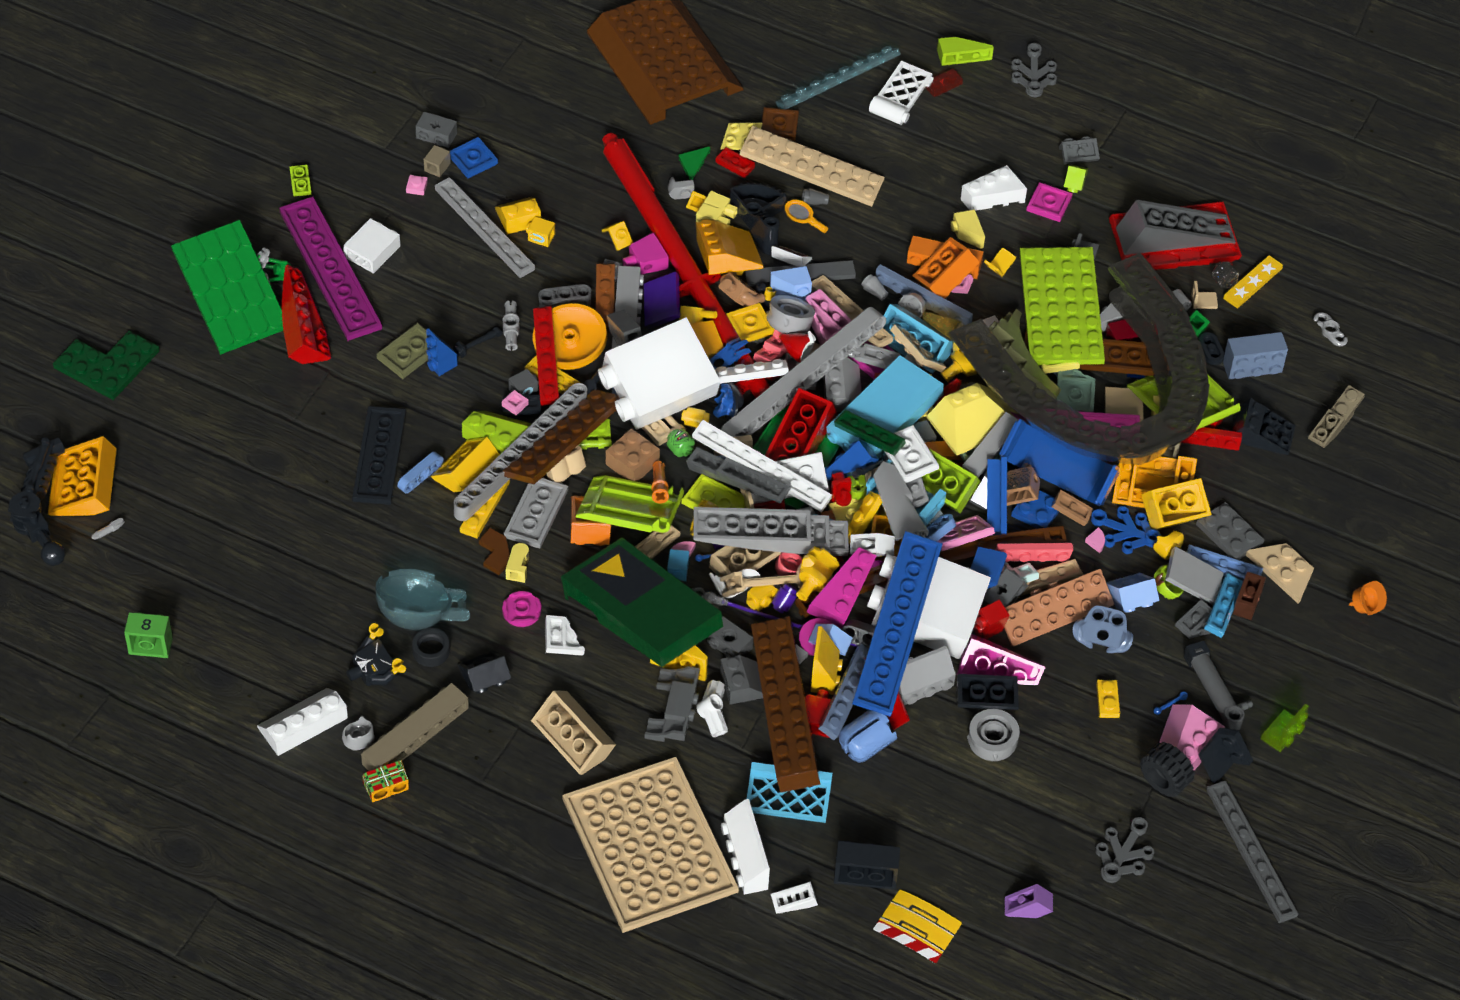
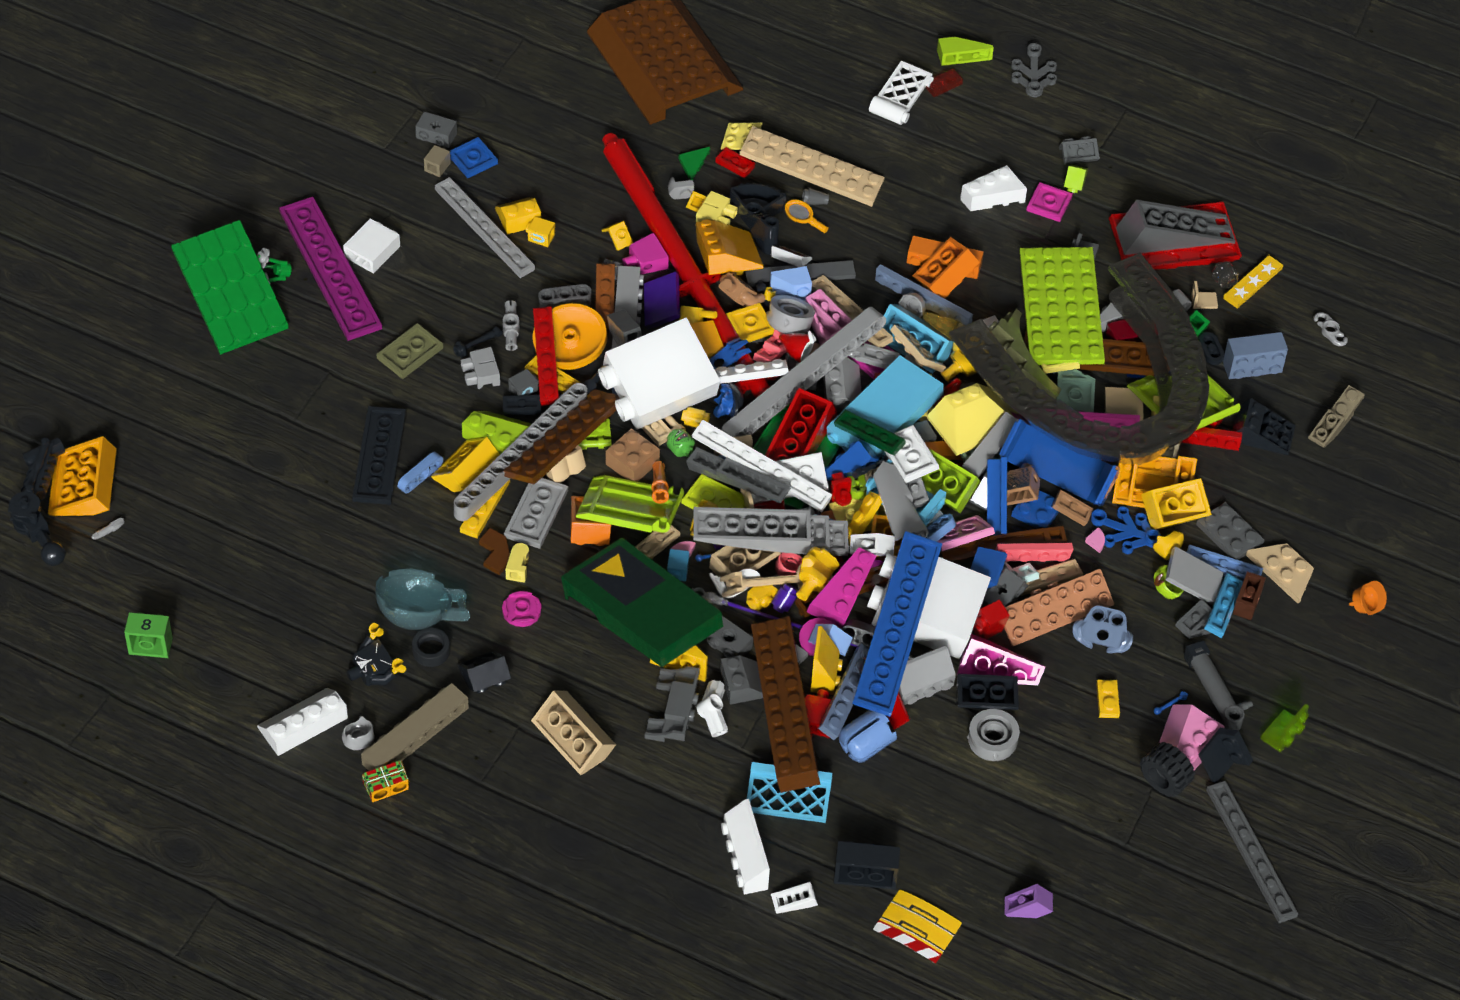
dark green plate [53,331,160,401] -> none
red wedge [282,264,331,364] -> none
lime slope [290,165,312,197] -> none
bright pink plate [406,175,428,195] -> none
blue slope [426,328,457,376] -> none
bright pink plate [502,390,529,415] -> none
white wing [545,615,585,655] -> none
tan plate [562,757,739,933] -> none
reddish brown plate [761,107,799,141] -> none
clear light blue plate [776,46,900,109] -> none
light grey cone [861,274,888,301] -> none
light yellow slope [951,210,985,249] -> none
bright pink plate [951,274,974,294] -> none
yellow bracket [984,248,1016,277] -> none
dark grey plant [1095,817,1154,883] -> none
light blue slope [1106,573,1159,612] -> none
none -> light grey hips [461,347,500,389]

